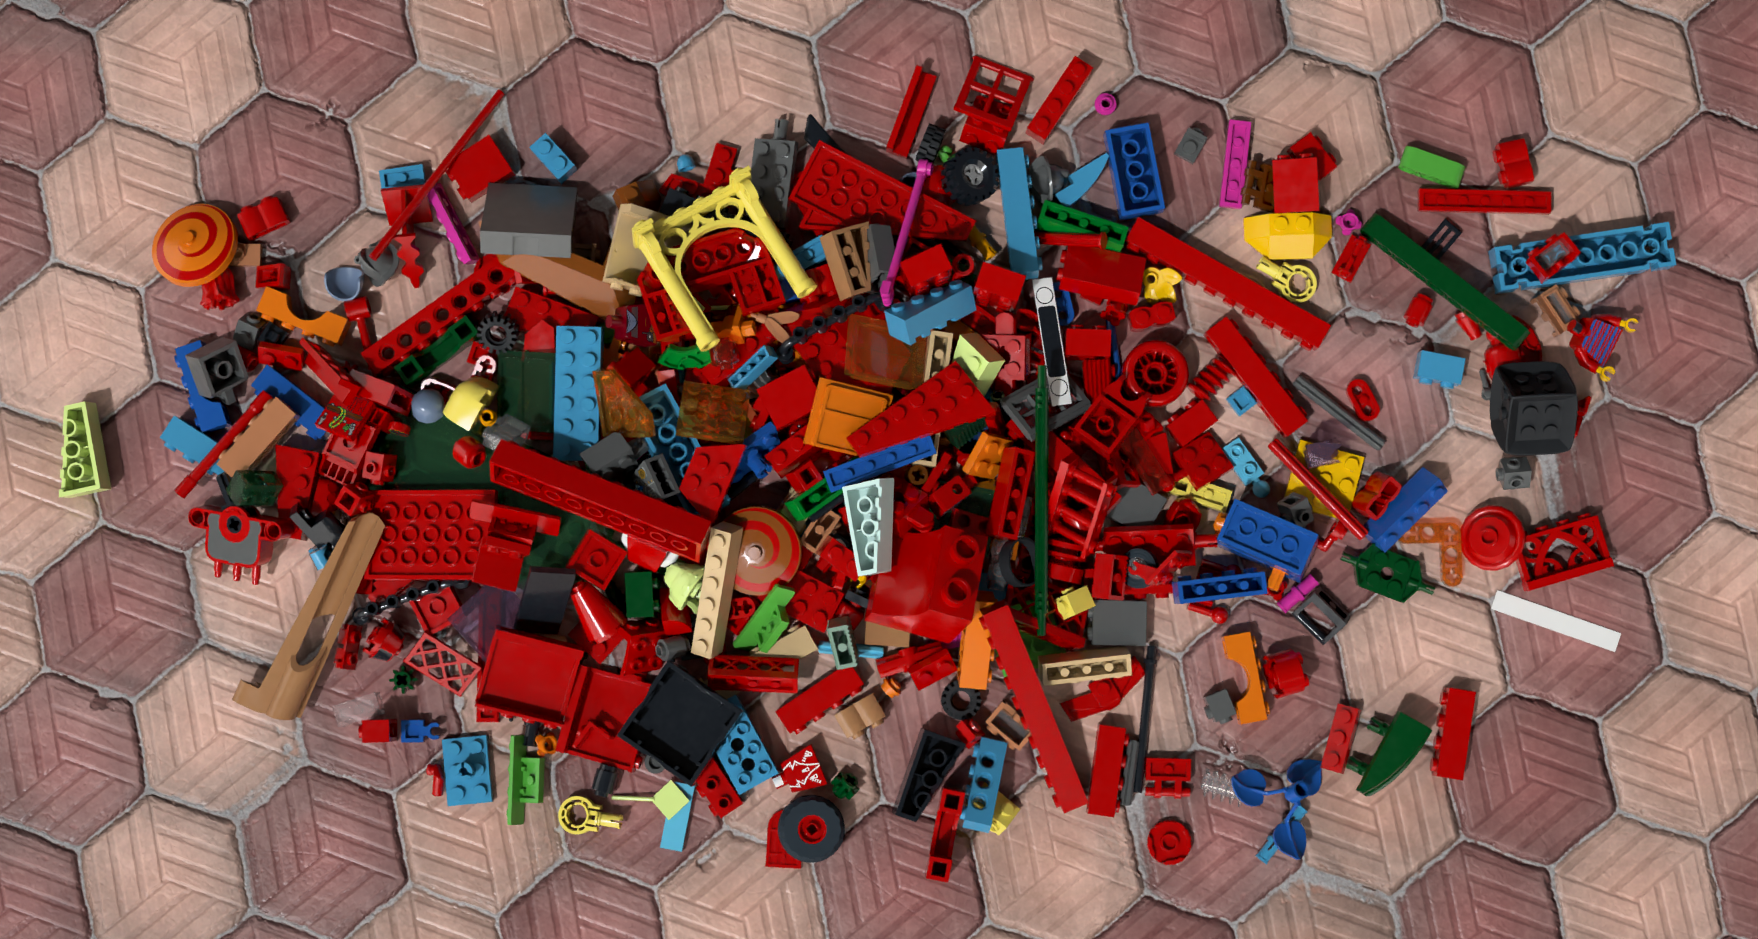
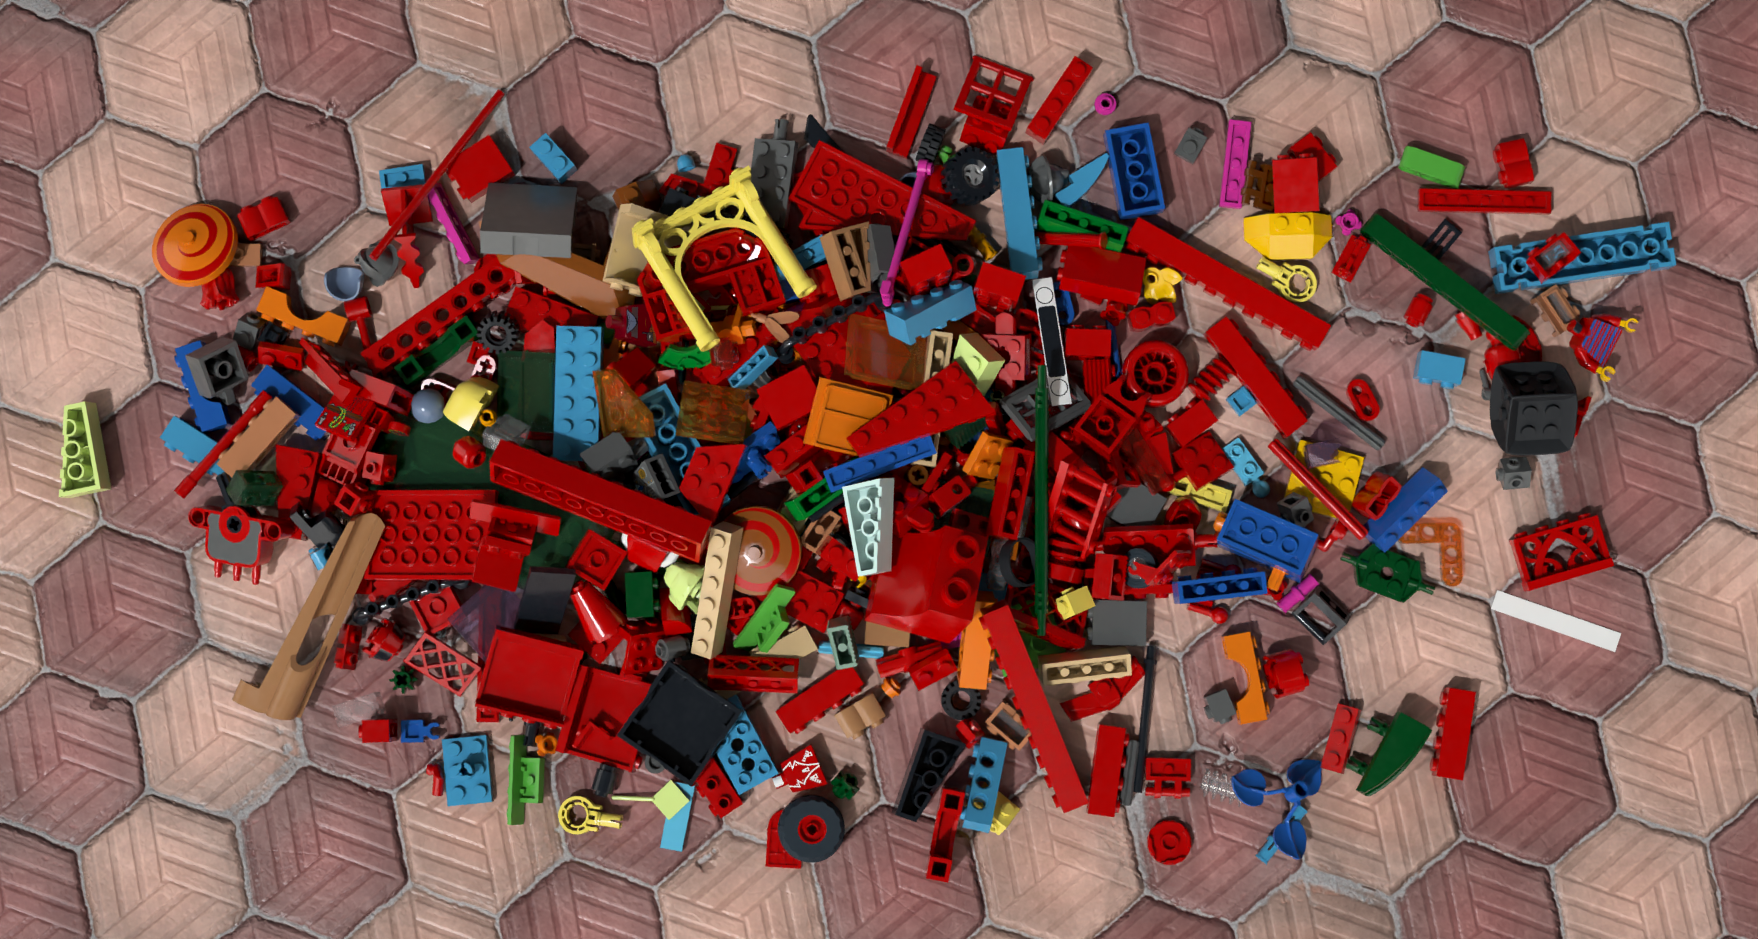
red piece [1459,505,1525,571] -> none

